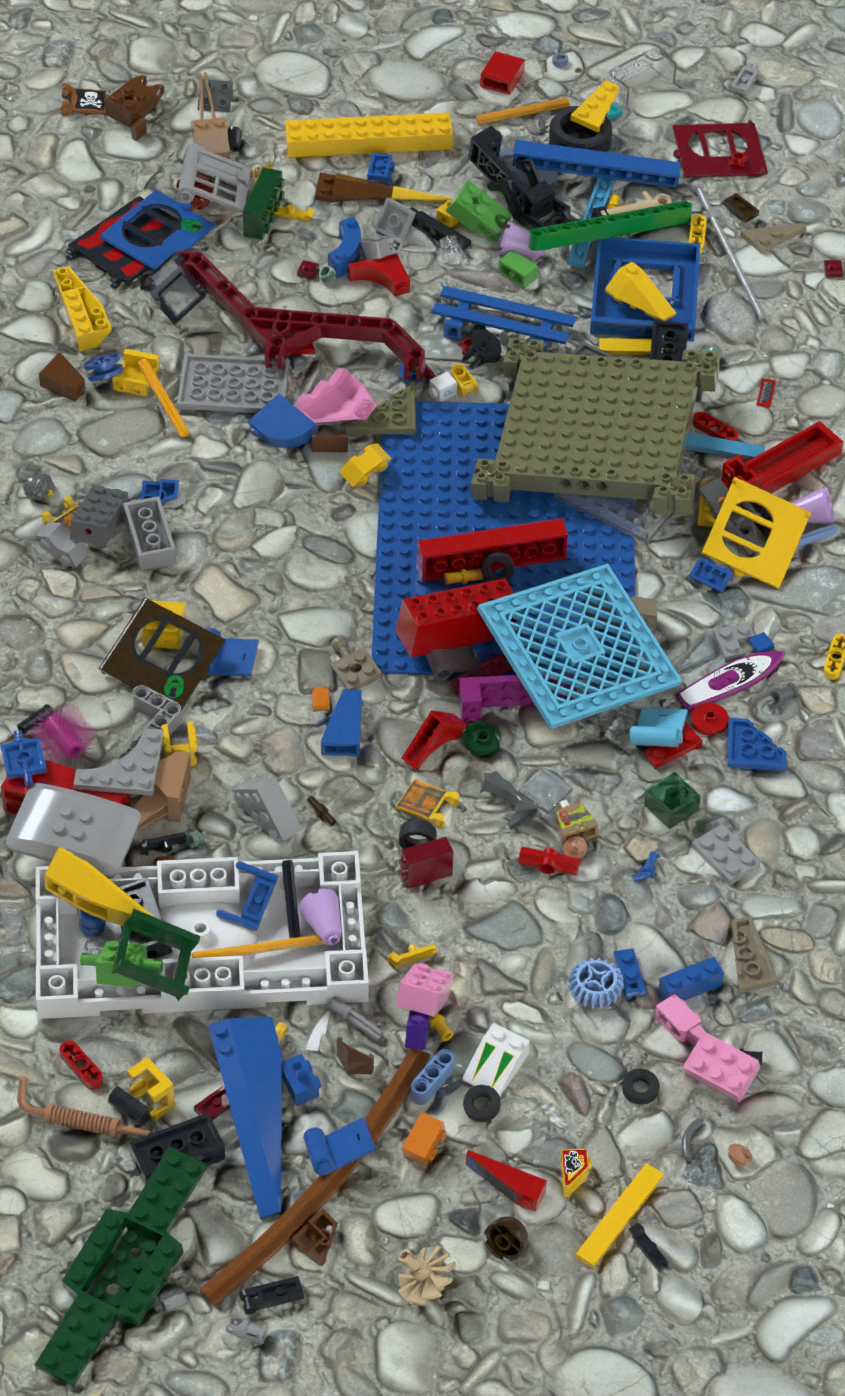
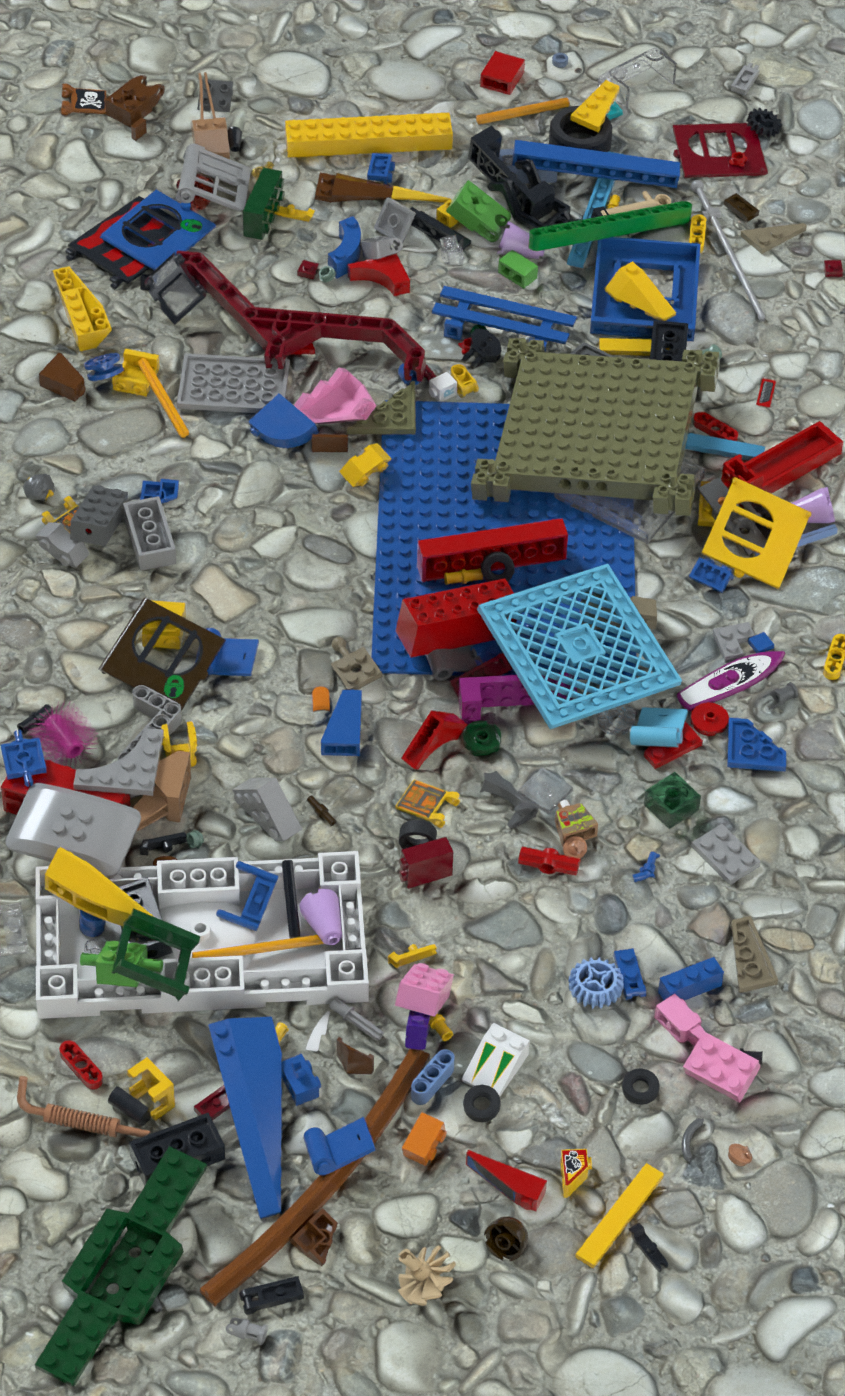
none -> black gear [746,108,782,138]

